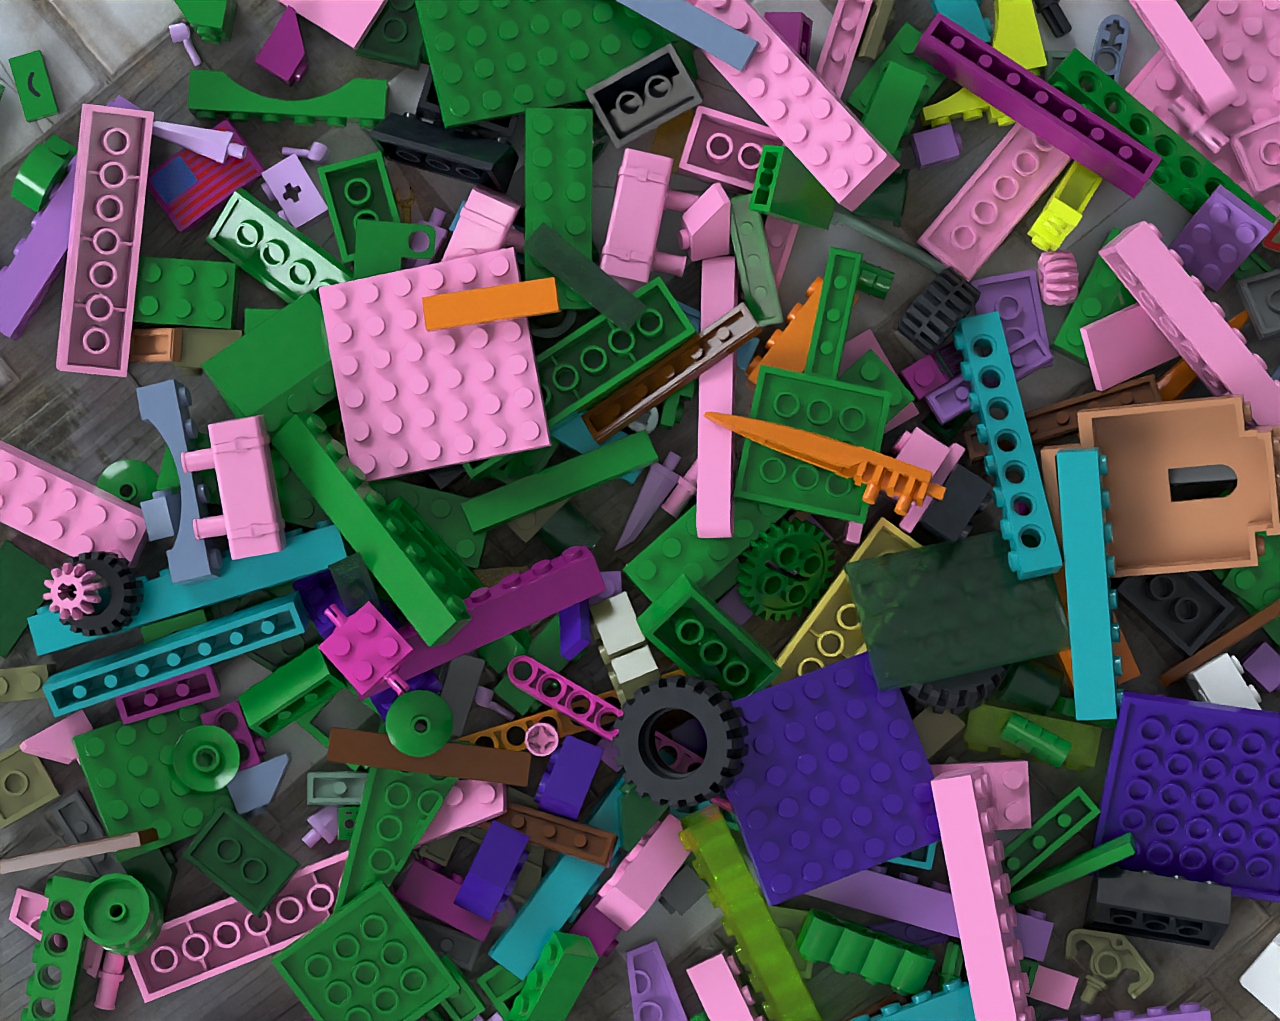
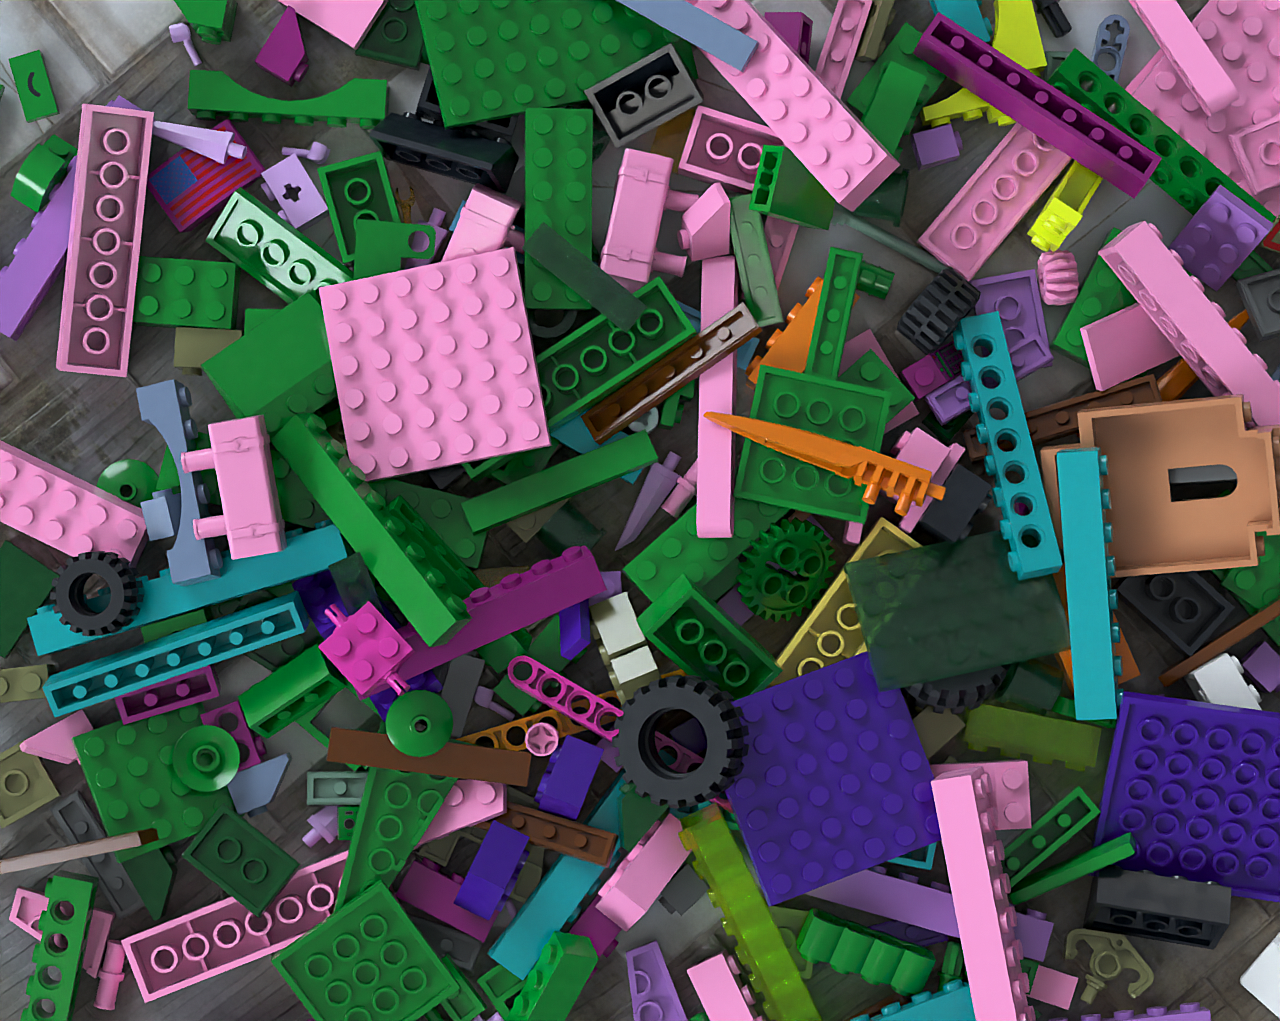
bright pink gear [43,563,103,620] -> none
green wheel [78,873,164,956] -> none
nougat tile [128,328,182,363] -> none
orange tile [422,277,561,332] -> none
green axle [999,711,1072,769] -> none
bright pink pin [1167,94,1230,155] -> none

